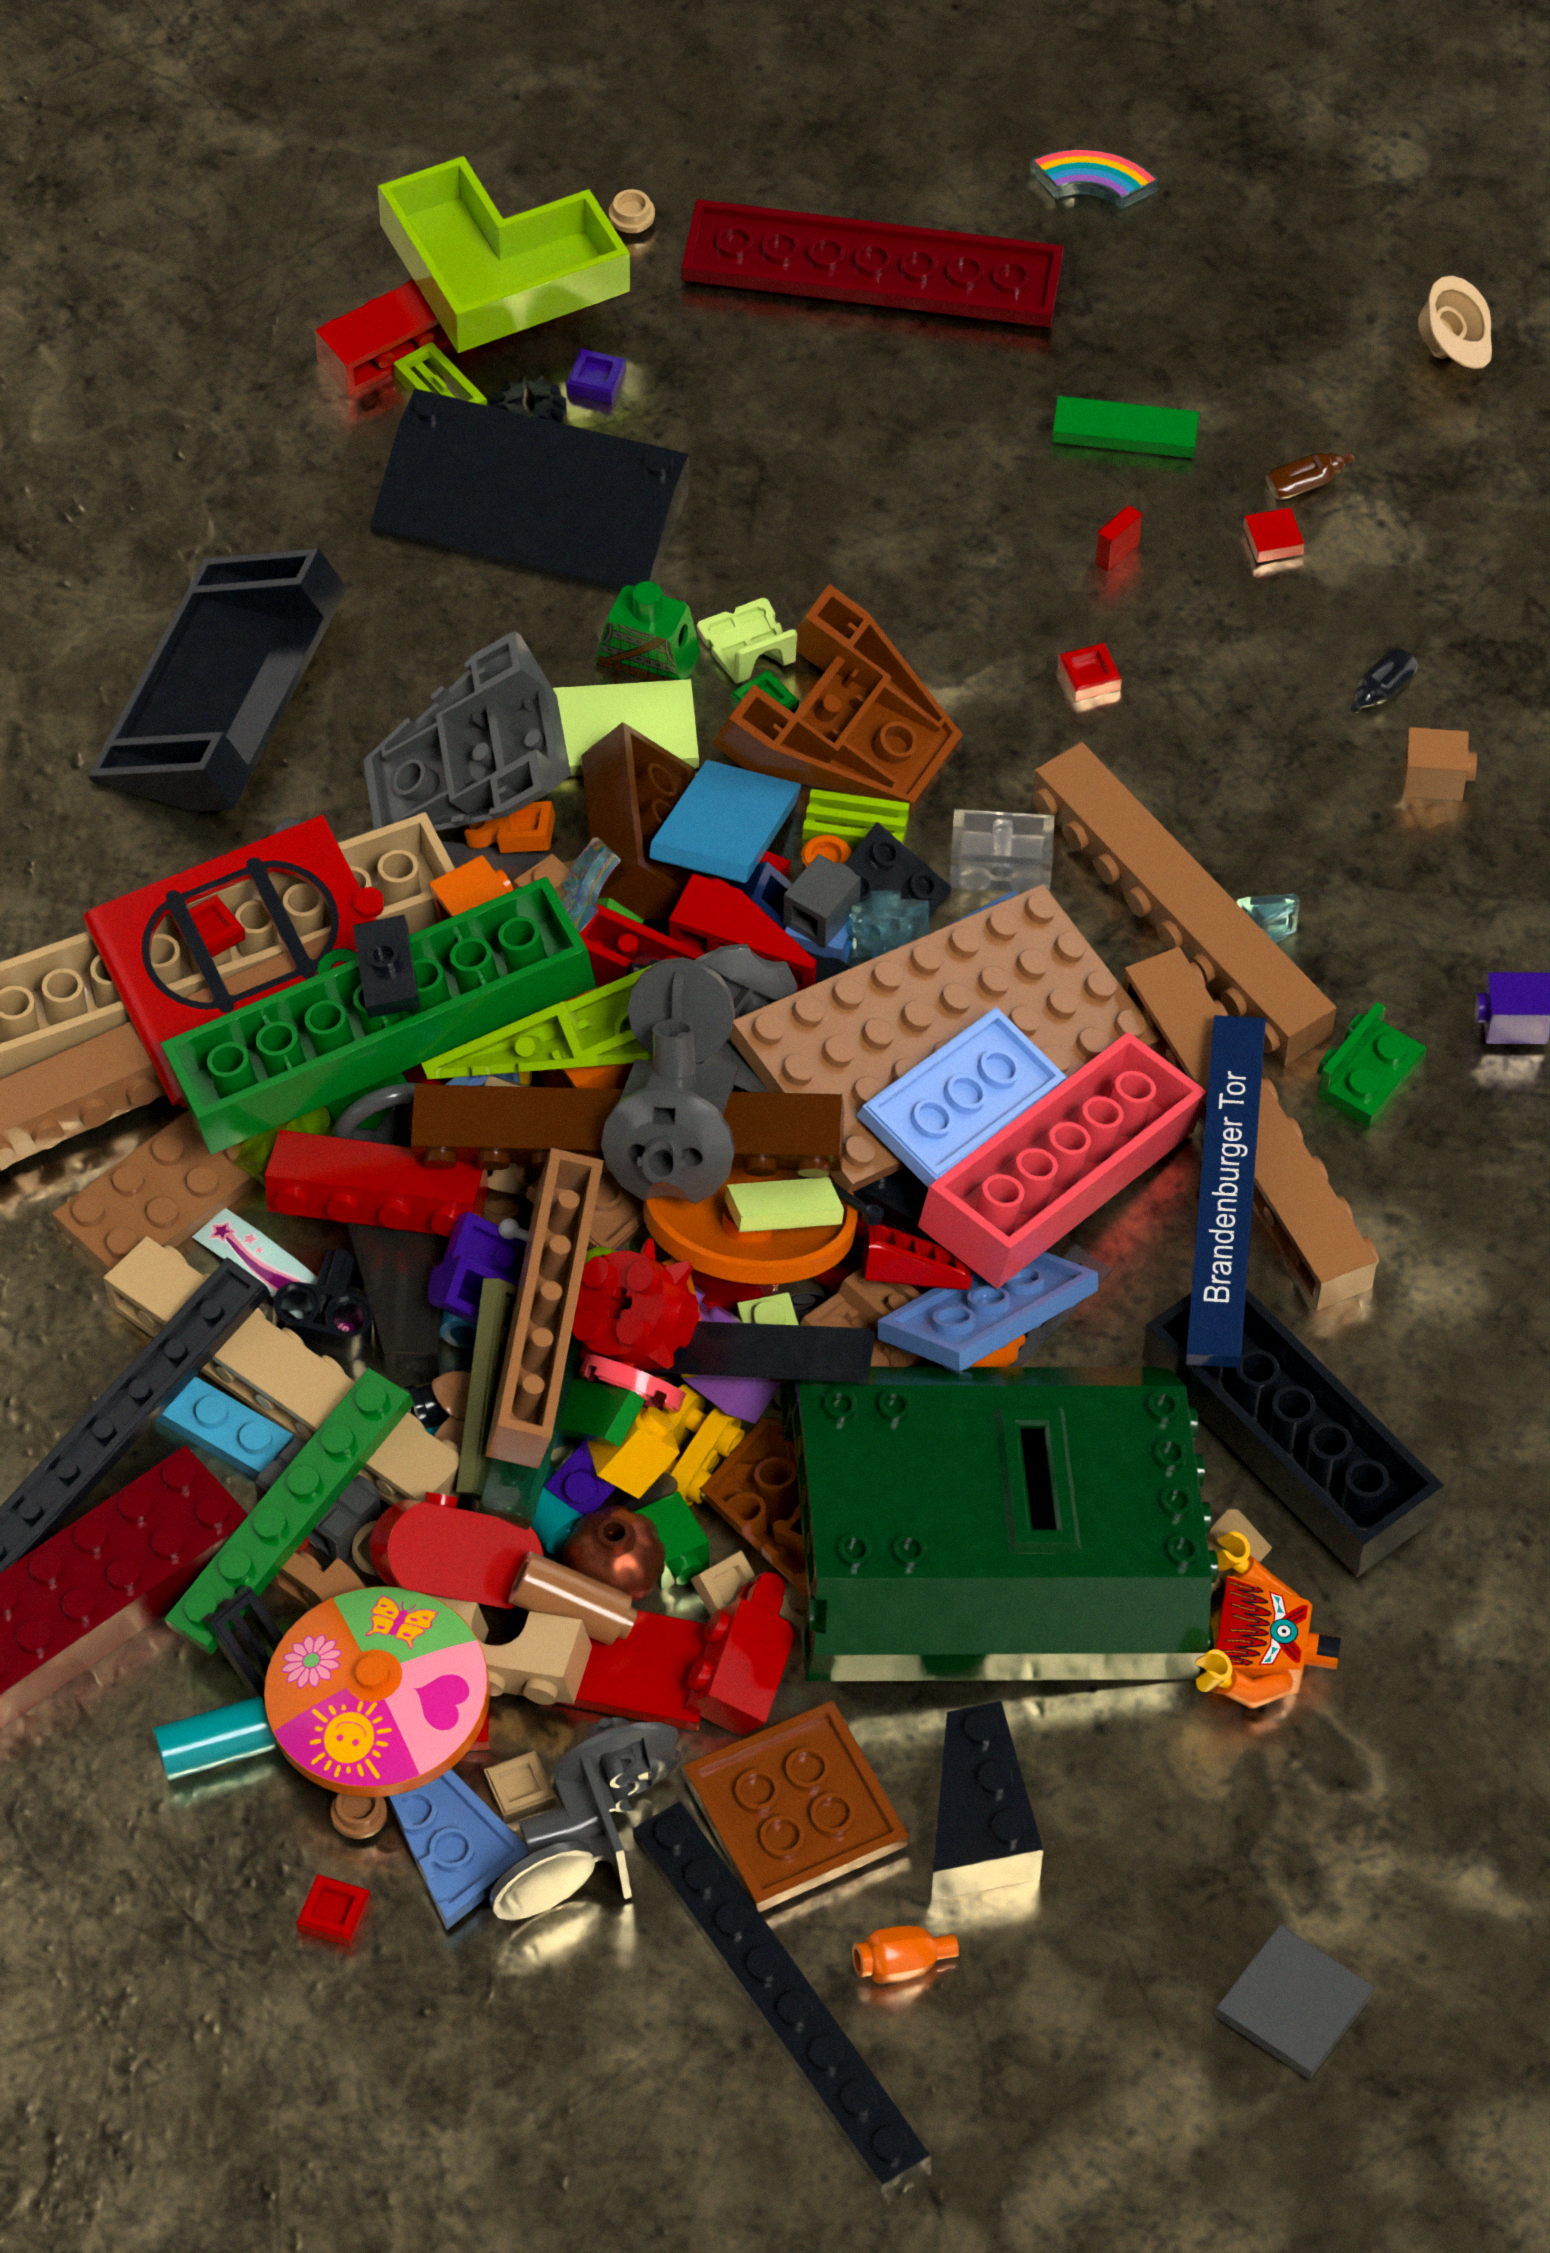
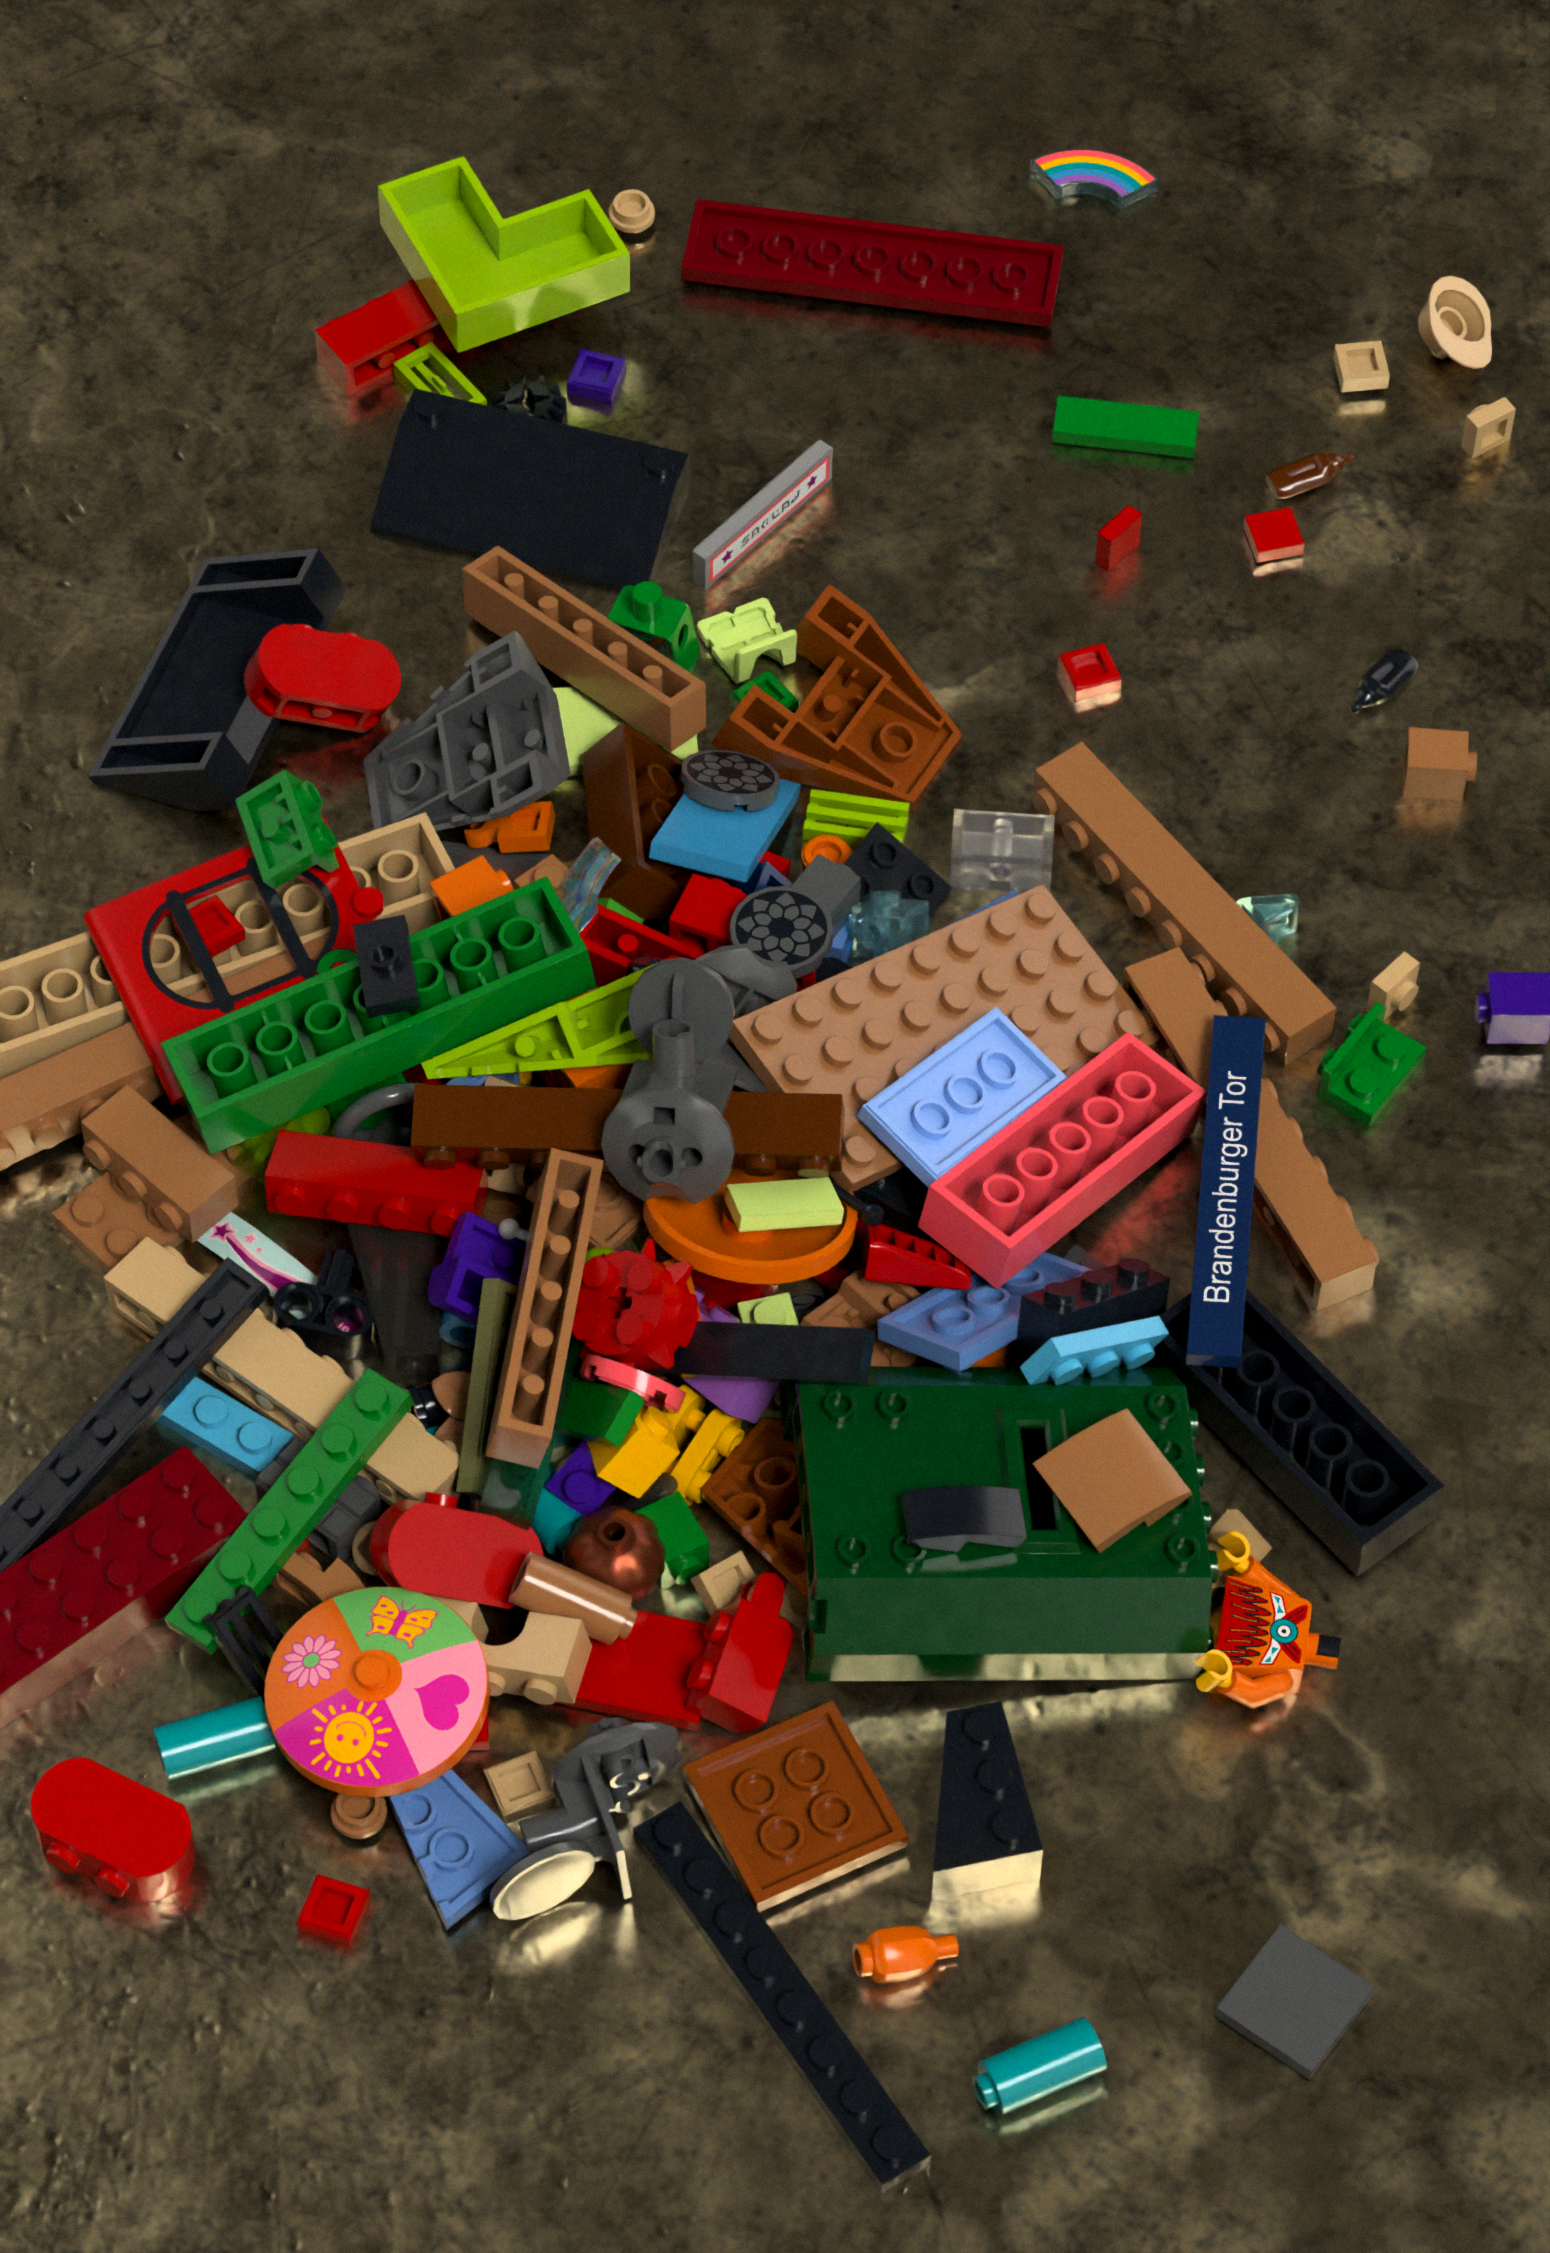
none -> red brick [31,1757,195,1902]
none -> medium nougat brick [81,1084,239,1243]
none -> green bracket [235,769,339,889]
none -> red brick [244,624,401,733]
none -> medium nougat brick [462,545,706,752]
none -> dark grey tile [679,749,780,812]
none -> light grey tile [693,439,833,590]
none -> tile [730,886,833,979]
none -> black slope [901,1486,1027,1552]
none -> teal brick [972,2017,1107,2116]
none -> black brick [1015,1258,1170,1360]
none -> medium azure plate [1020,1316,1169,1385]
none -> medium nougat slope [1032,1408,1193,1554]
none -> tan plate [1333,340,1390,393]
none -> tan plate [1366,951,1420,1020]
none -> tan plate [1461,397,1516,459]

